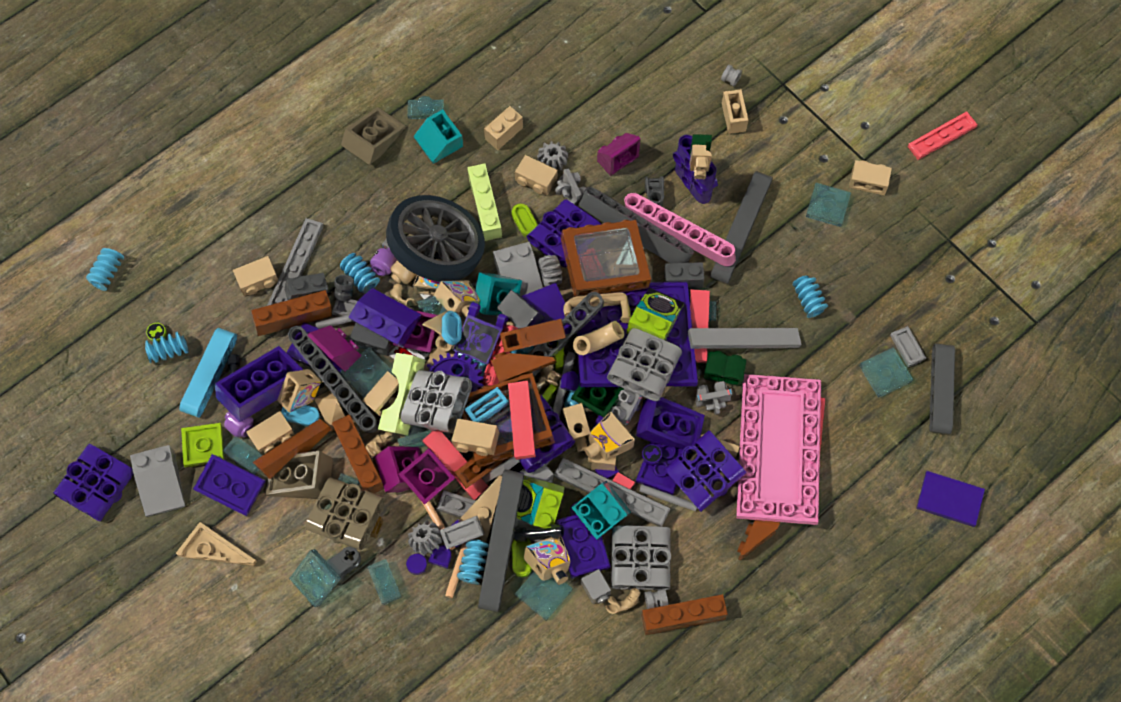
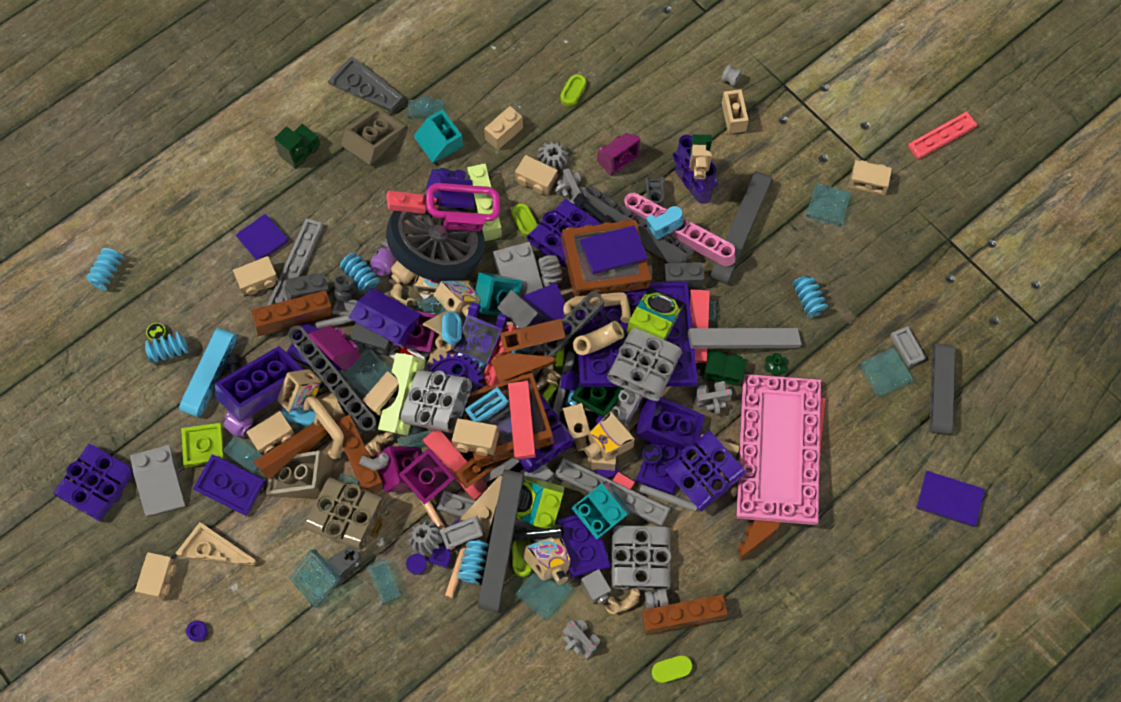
none -> tan brick [135,552,176,601]
none -> dark purple tile [186,620,208,642]
none -> dark purple tile [236,214,288,260]
none -> dark green brick [274,124,320,169]
none -> tan piece [303,396,344,459]
none -> dark grey wing [328,56,404,112]
none -> light grey arm [359,453,389,471]
none -> coral plate [386,191,439,214]
none -> dark purple slope [426,168,474,209]
none -> dark pink bar [426,183,500,231]
none -> lime tile [560,74,586,107]
none -> light grey hips [562,619,600,660]
none -> black bar [573,193,614,224]
none -> dark purple tile [580,225,648,275]
none -> medium azure leg [646,206,683,240]
none -> lime tile [651,656,692,684]
none -> dark green plant [764,353,788,376]

